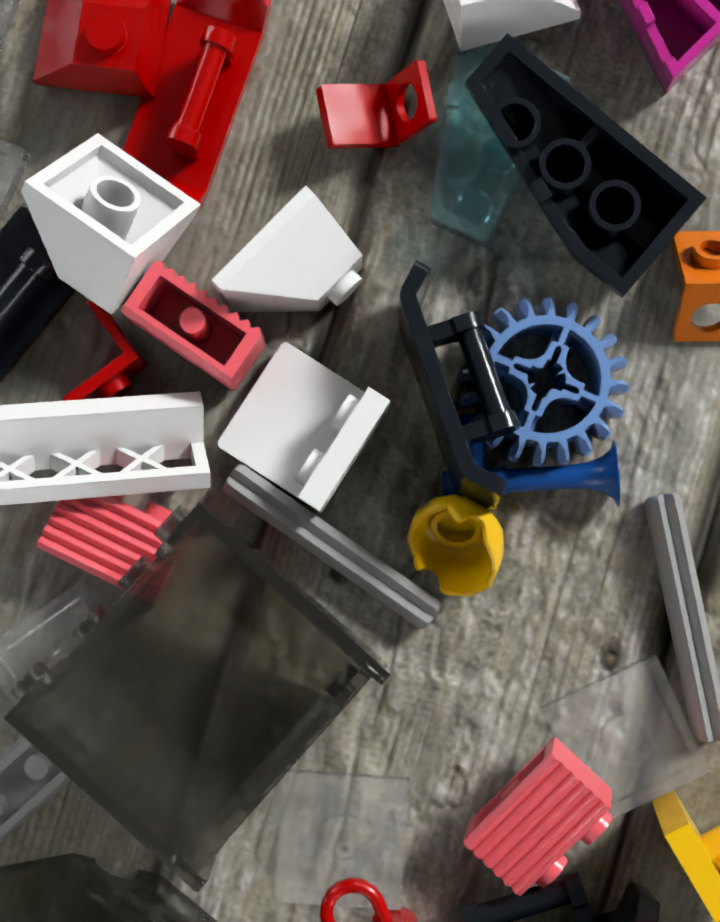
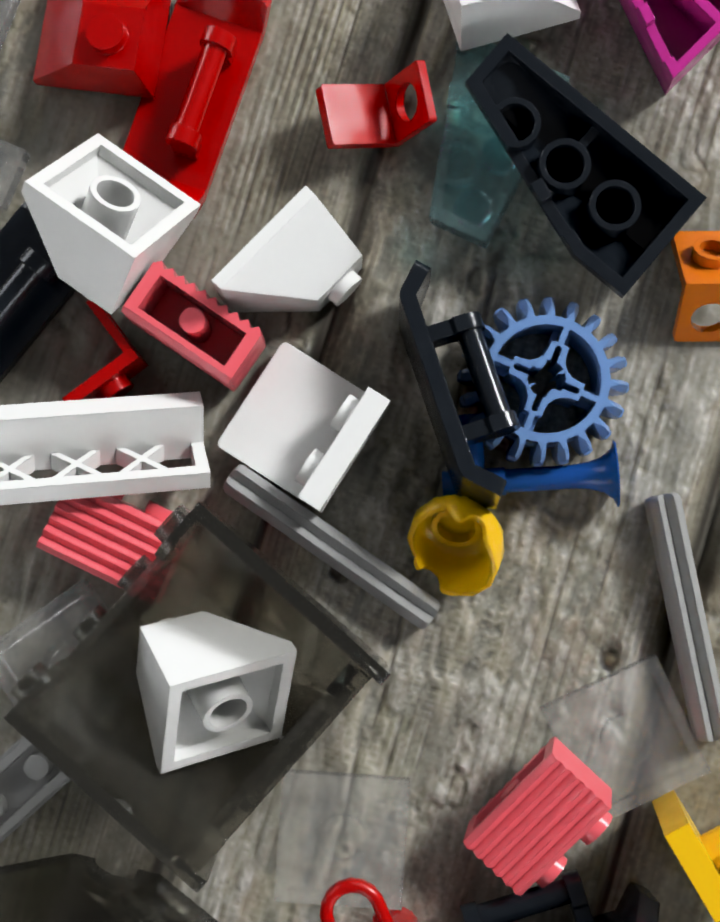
none -> white slope [136,611,297,774]

